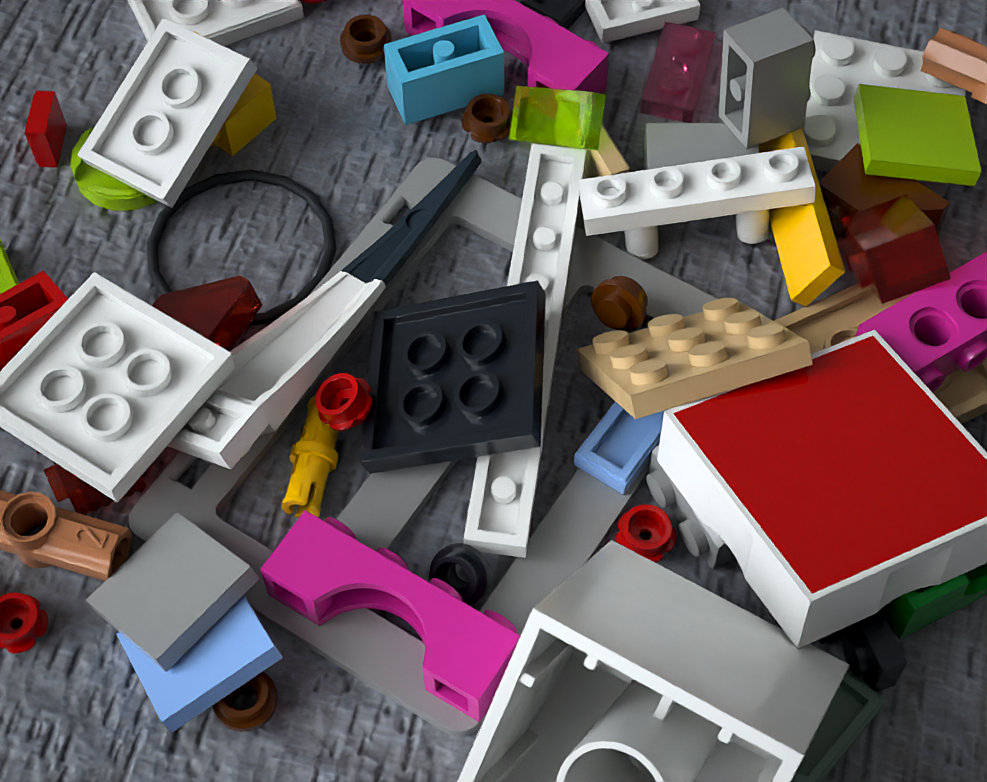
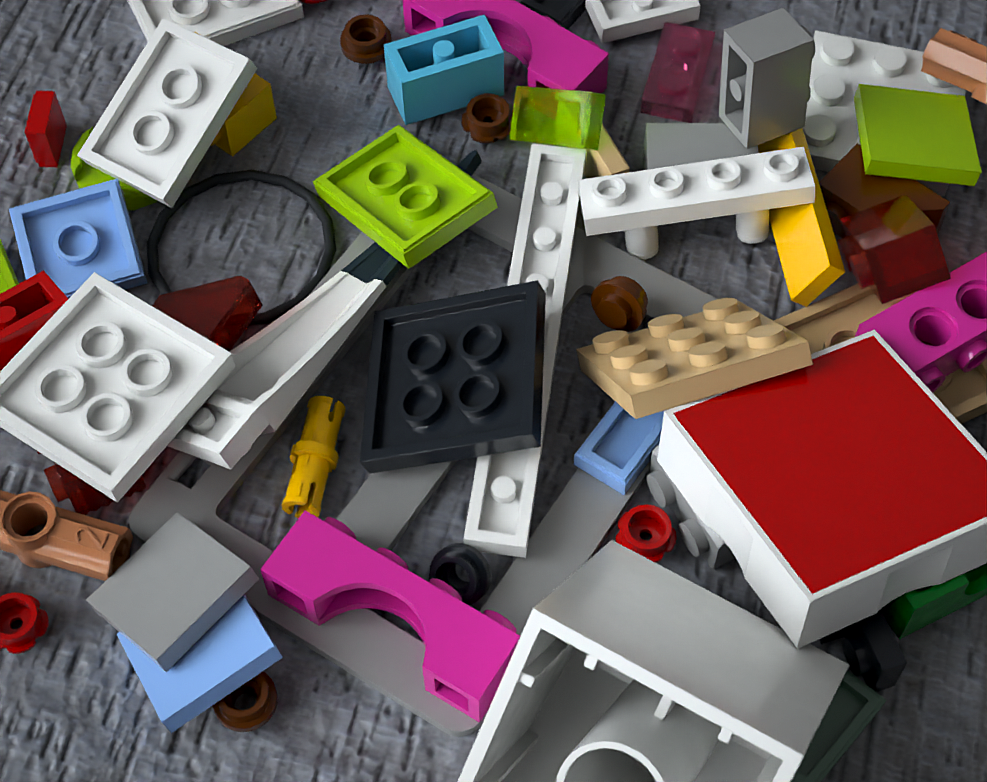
red plate [315,373,373,431] -> none
none -> light blue tile [9,178,147,299]
none -> lime tile [313,125,498,269]

